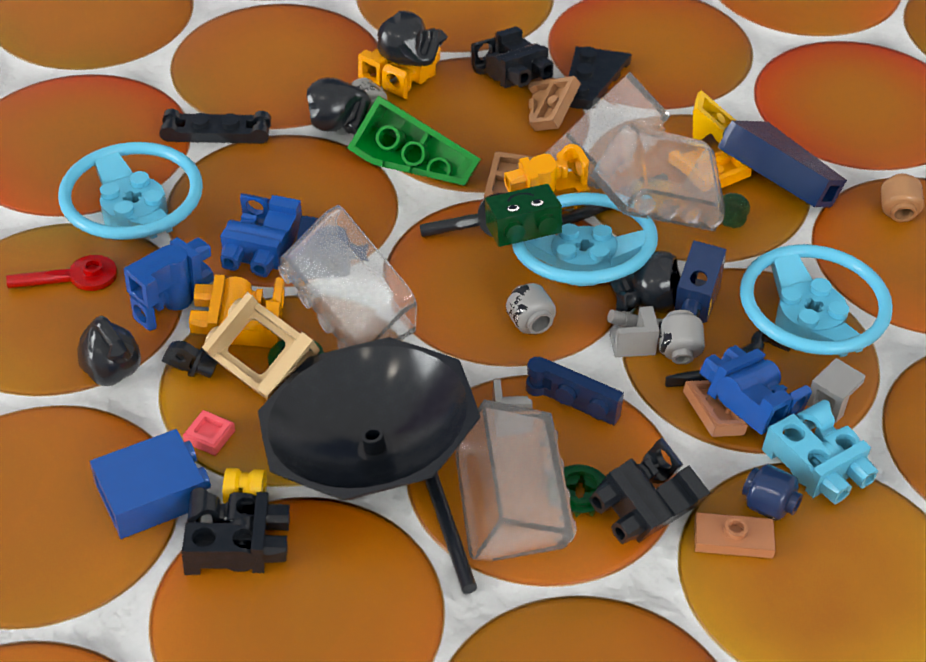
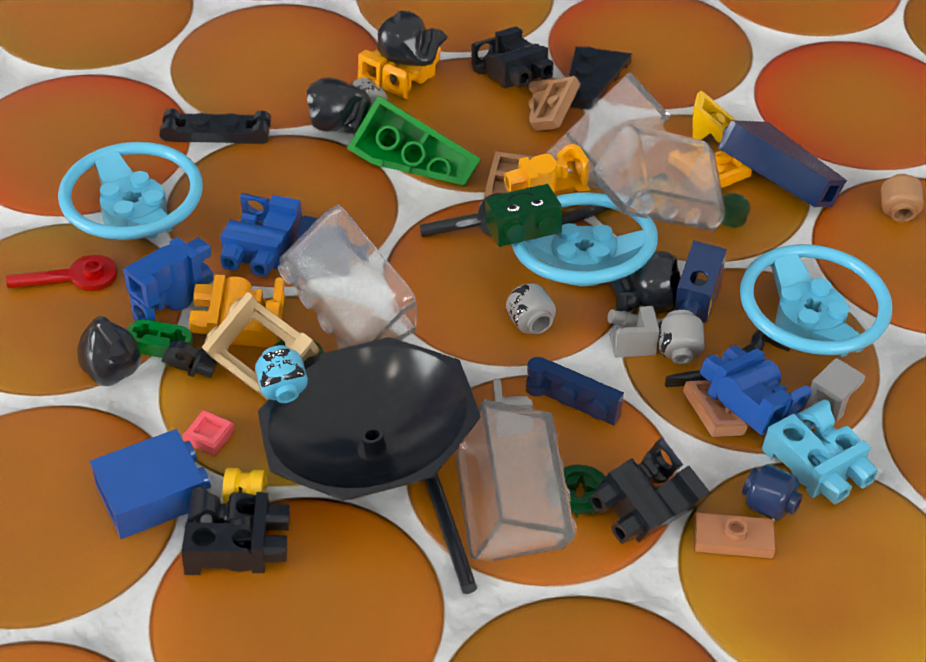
none -> green beam [128,319,194,358]
none -> medium azure head [255,345,308,403]

